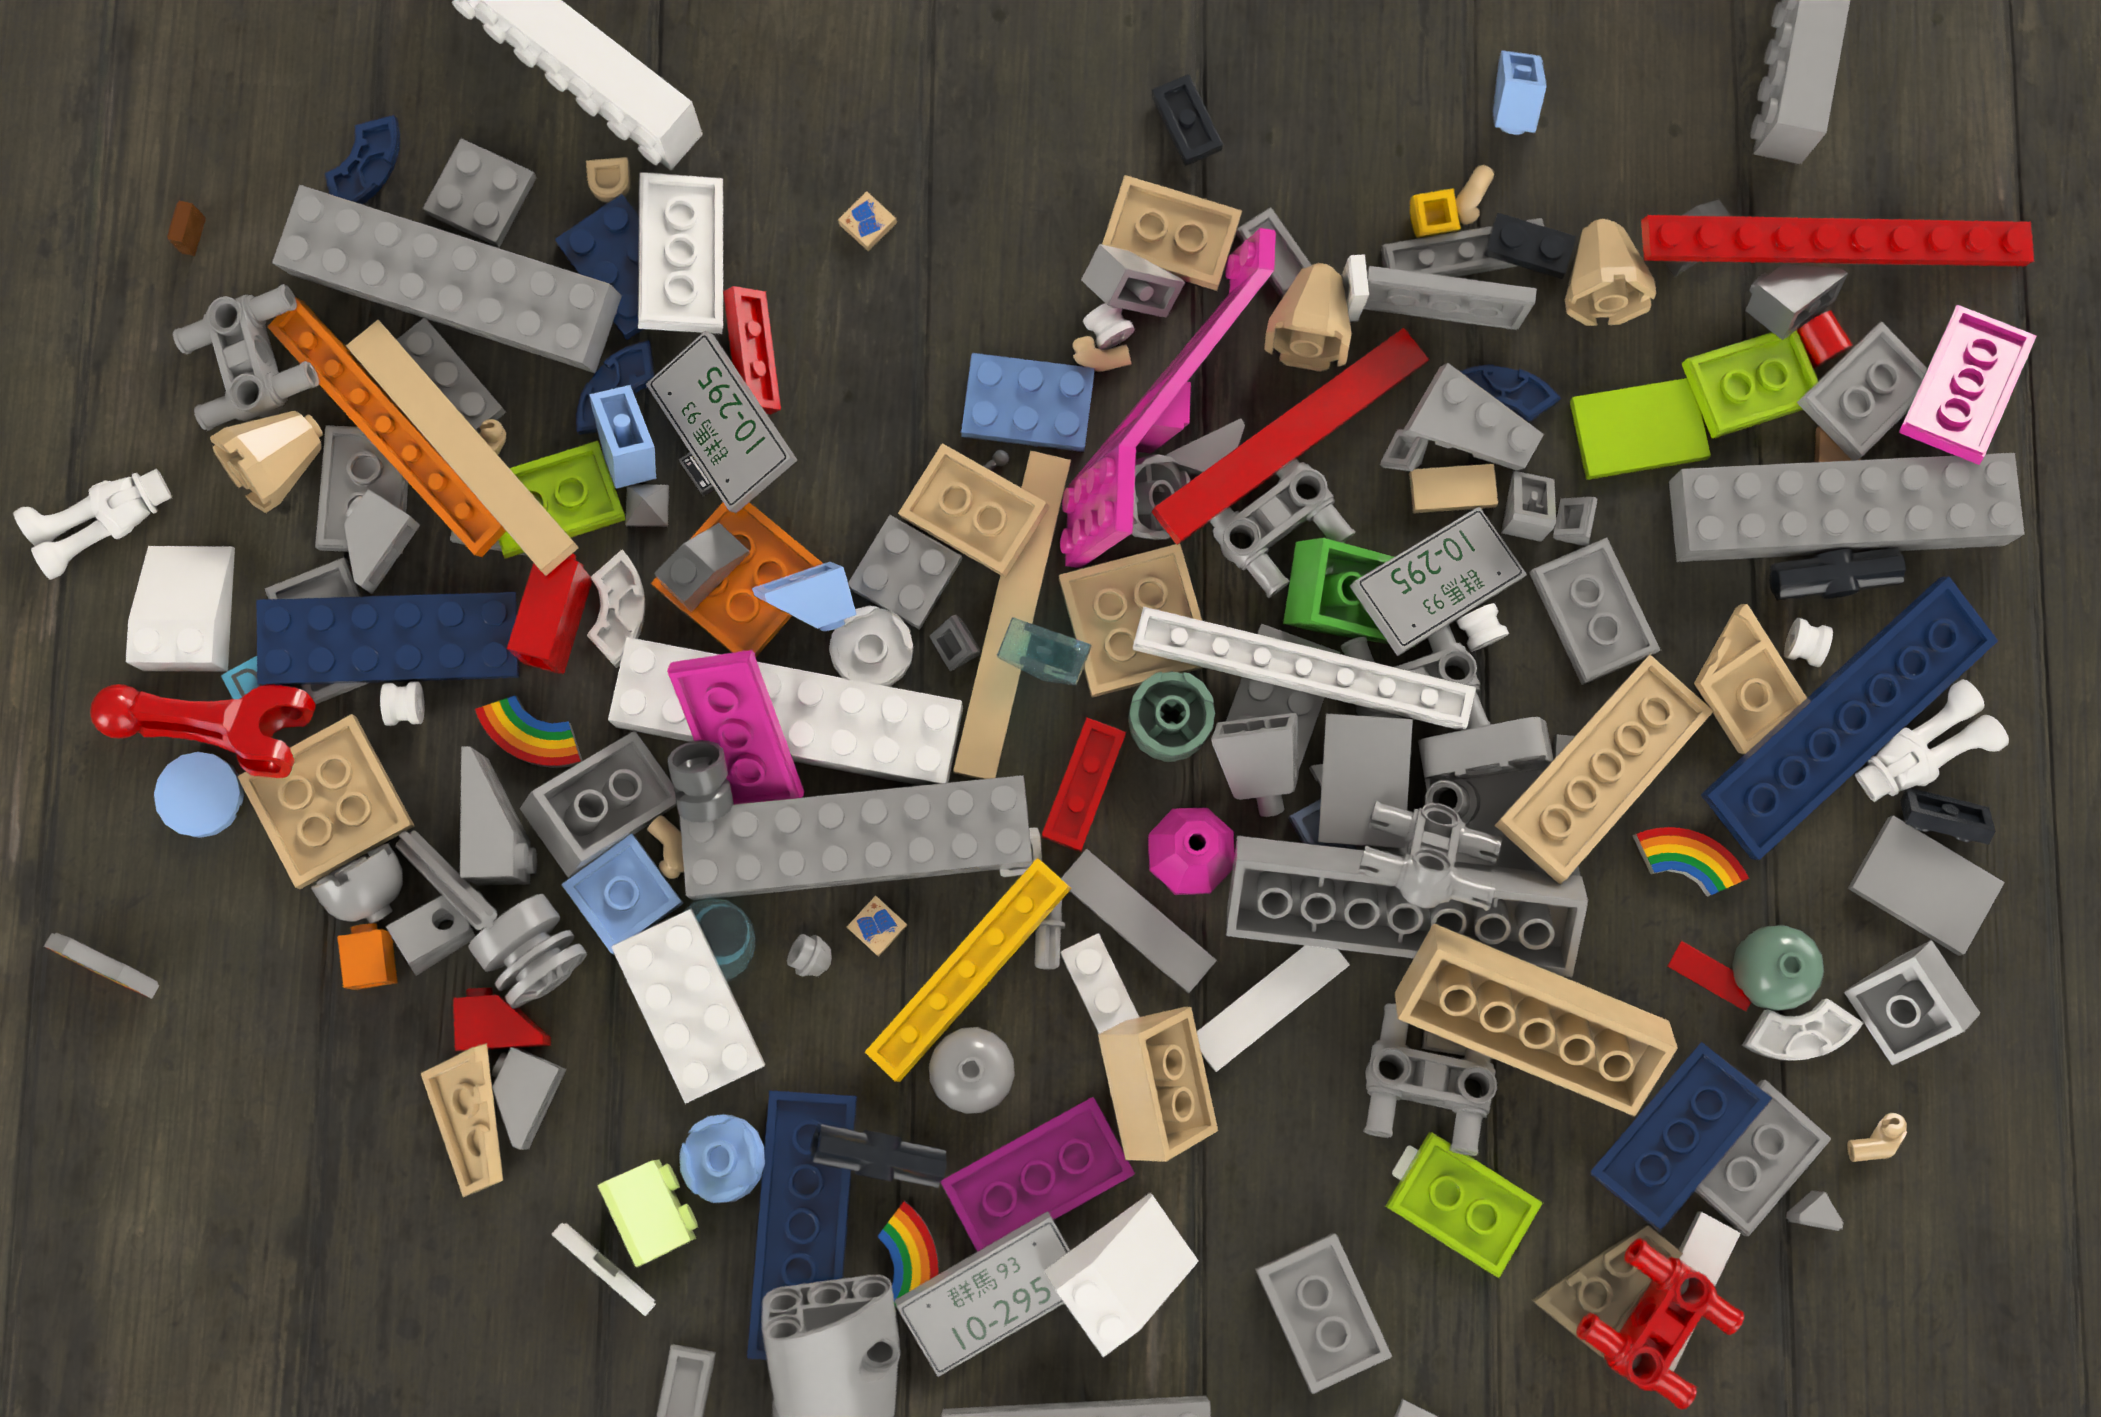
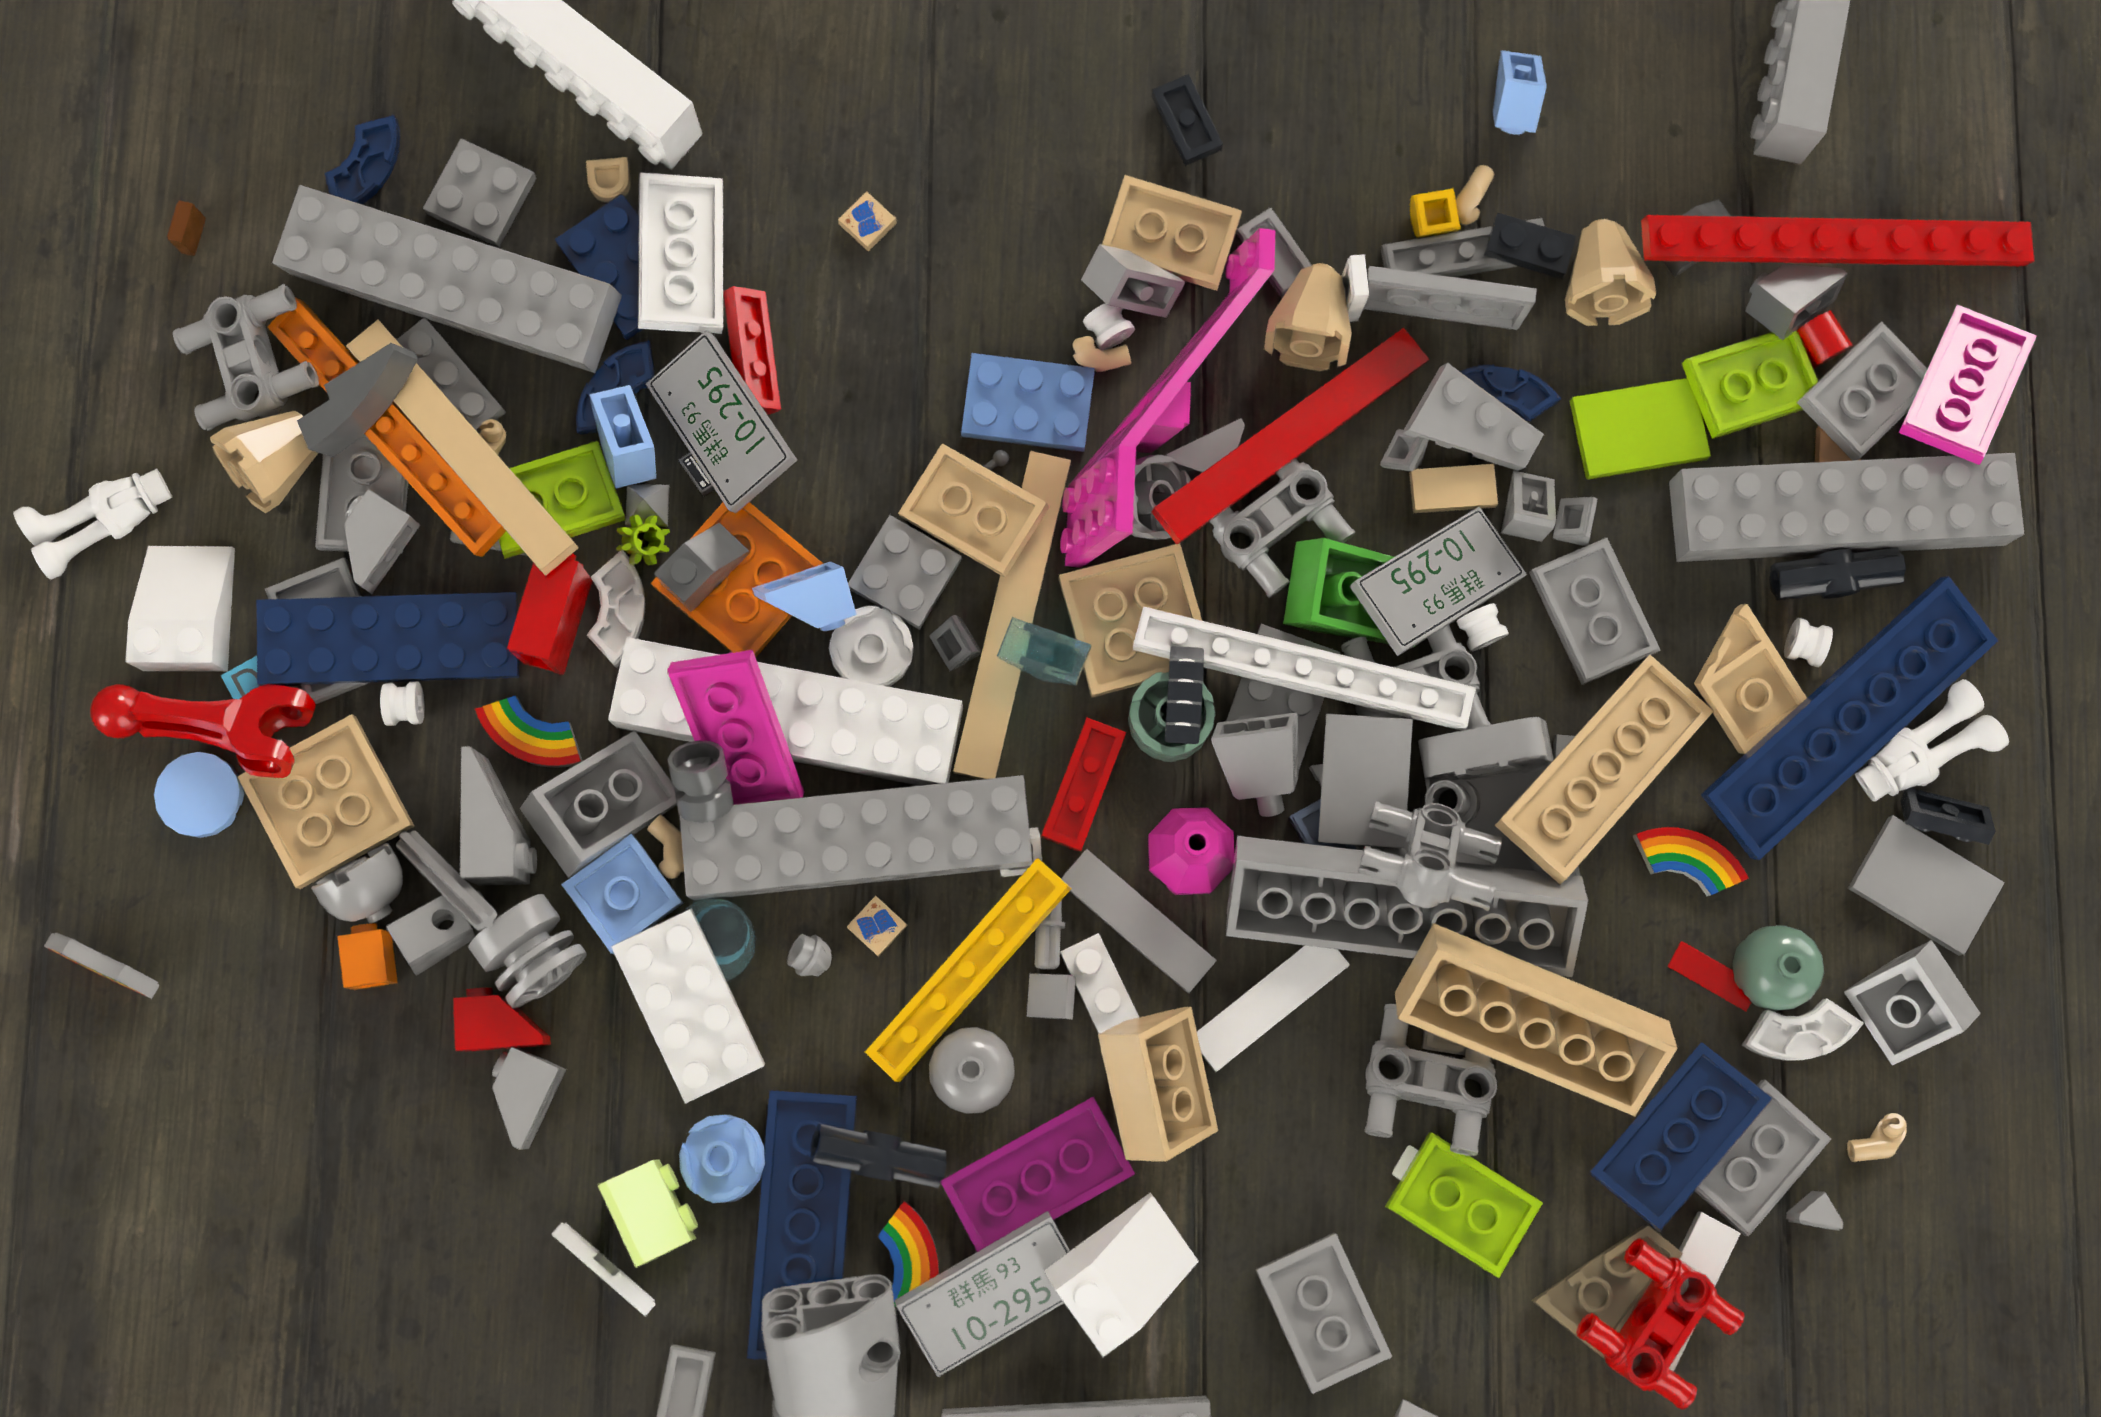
tan wing [421,1044,503,1197] -> none
none -> dark grey slope [297,343,418,457]
none -> lime gear [616,514,670,565]
none -> light grey tile [1027,974,1076,1020]
none -> black sticker [1165,646,1204,744]

